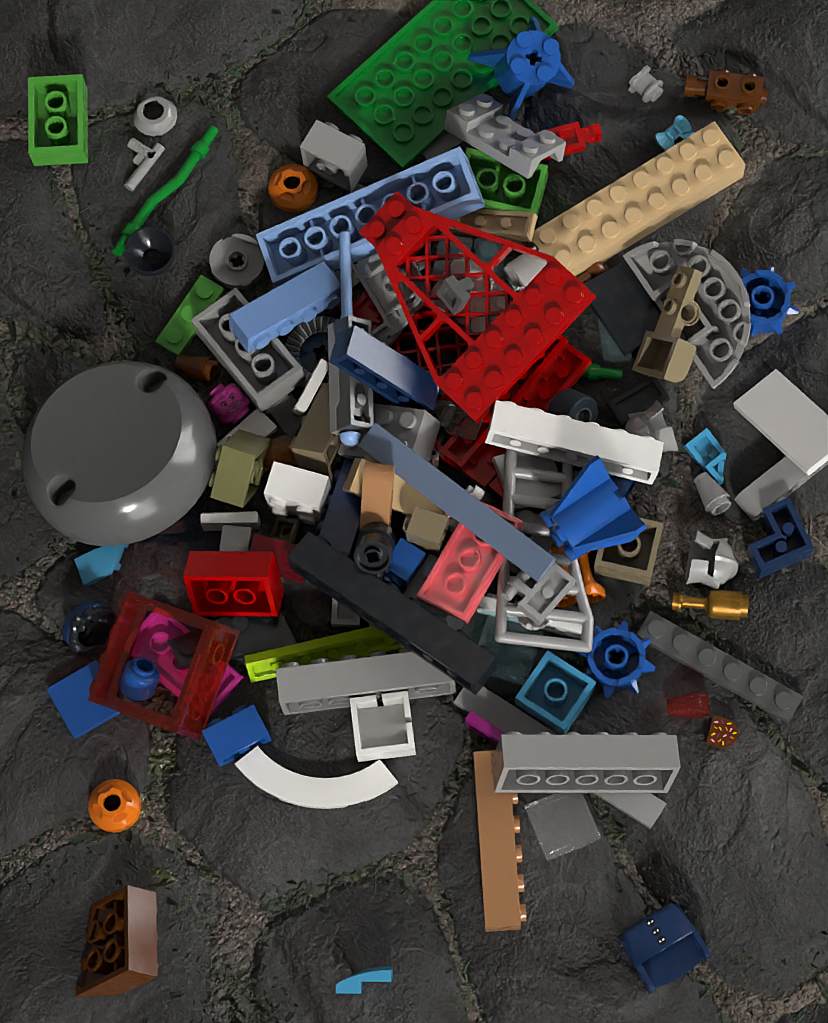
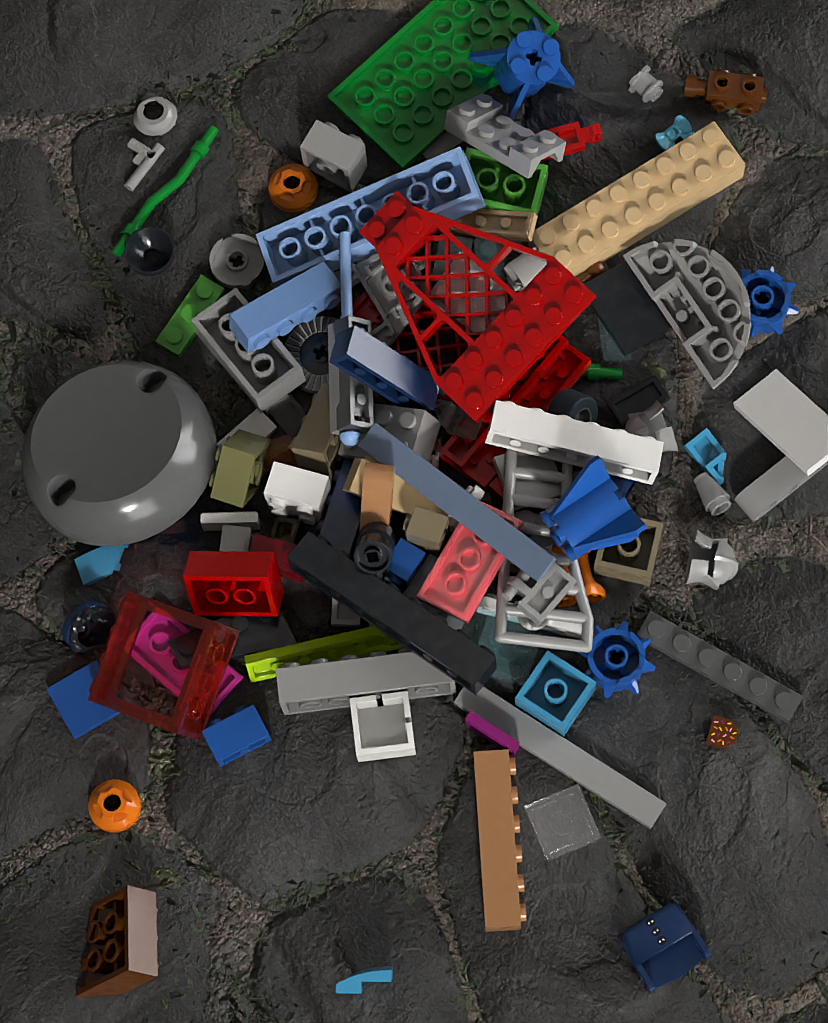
bright green brick [28,74,88,166] -> none
blue head [119,657,160,701] -> none
reddish brown cone [174,355,218,384] -> none
dark pink head [208,383,250,425] -> none
white tile [235,746,398,809] -> none
white tile [292,358,329,416] -> none
dark grey tile [436,275,475,315] -> none
light grey brick [492,732,681,793] -> none
dark tan plate [632,266,703,383] -> none
clear red cone [667,690,710,719] -> none
pearl gold piece [672,590,749,620] -> none
dark blue brick [746,497,814,579] -> none

